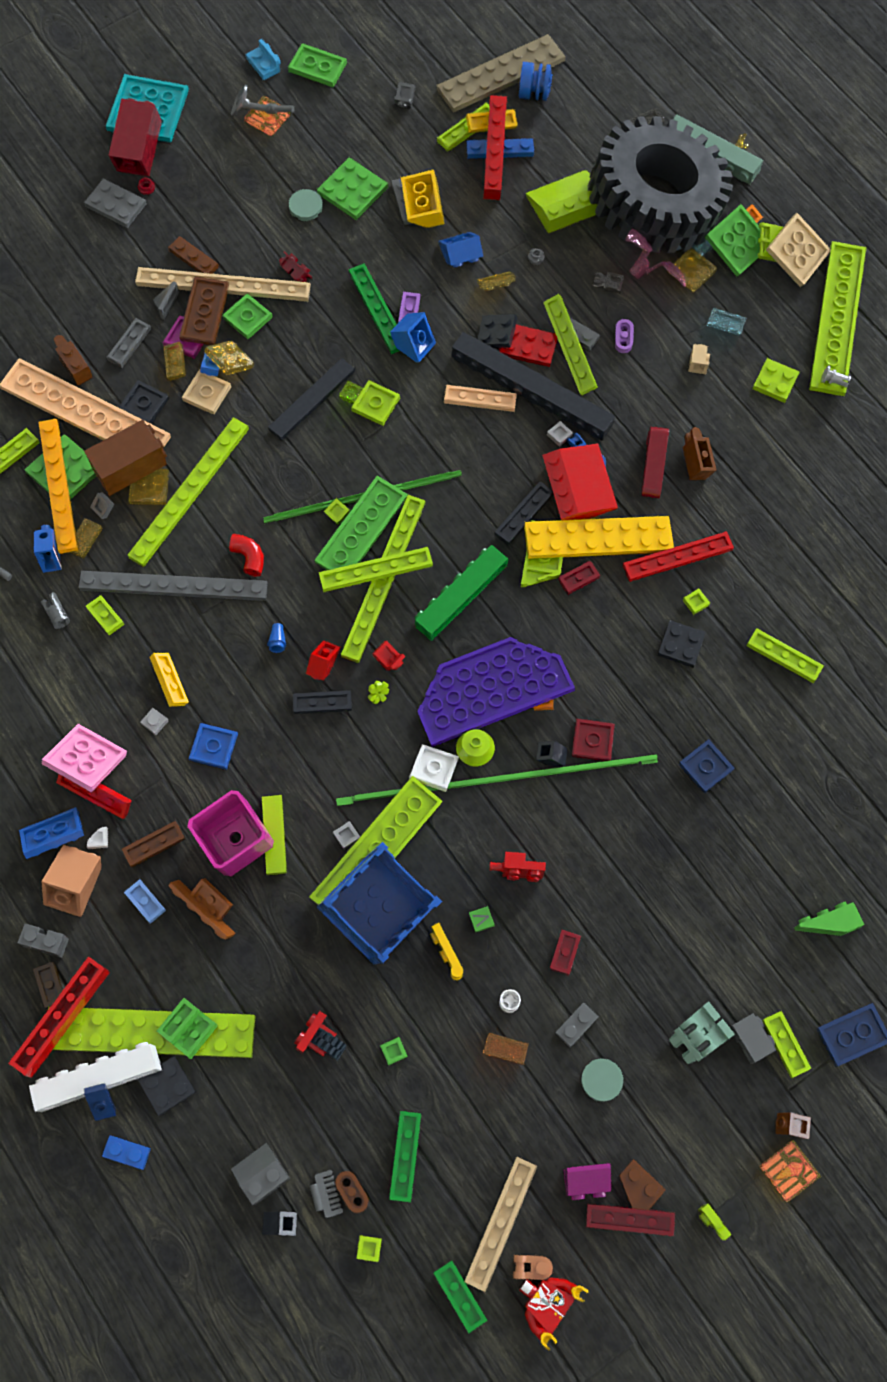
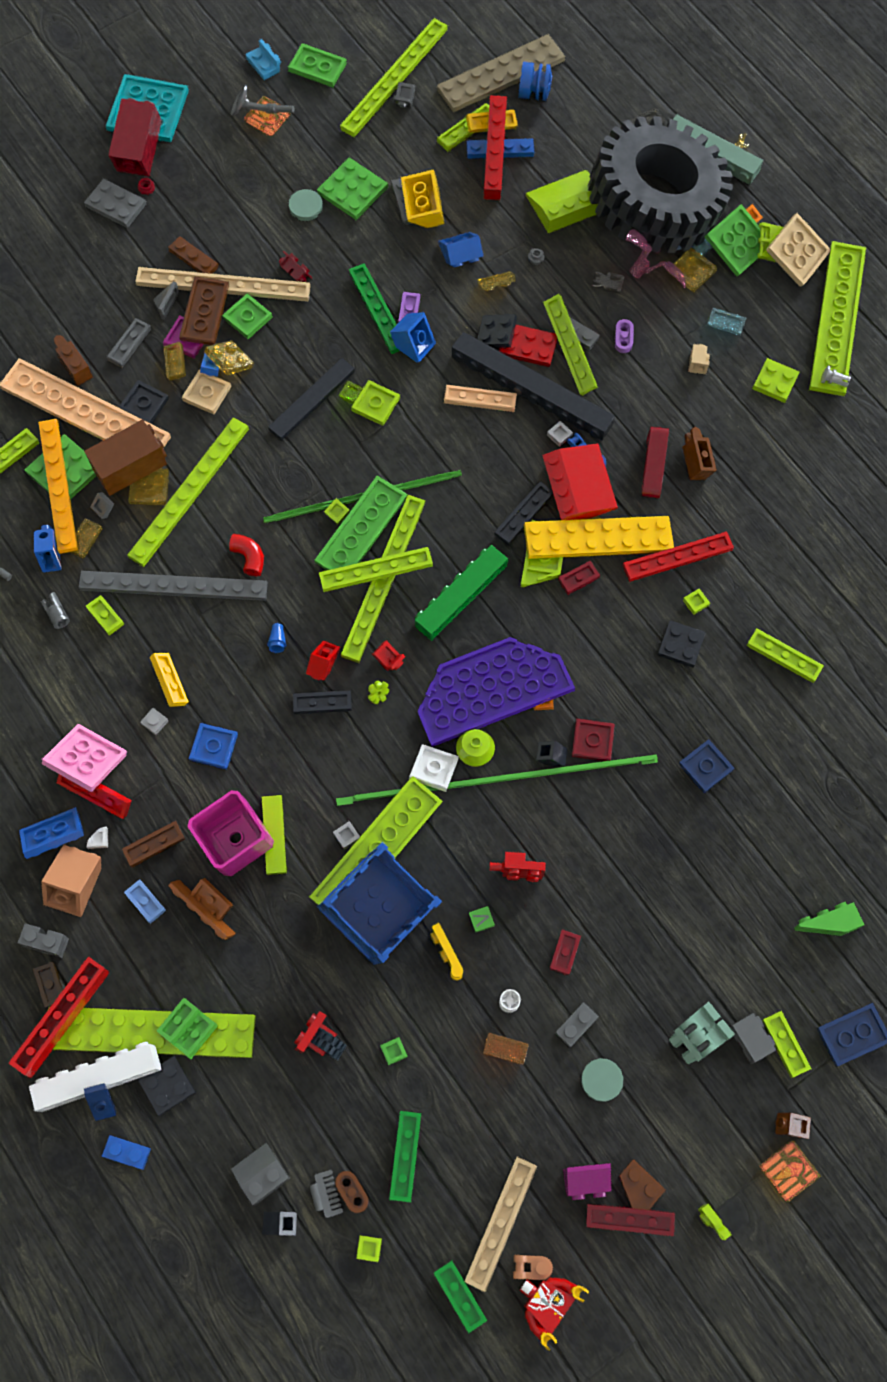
none -> lime plate [340,18,447,137]

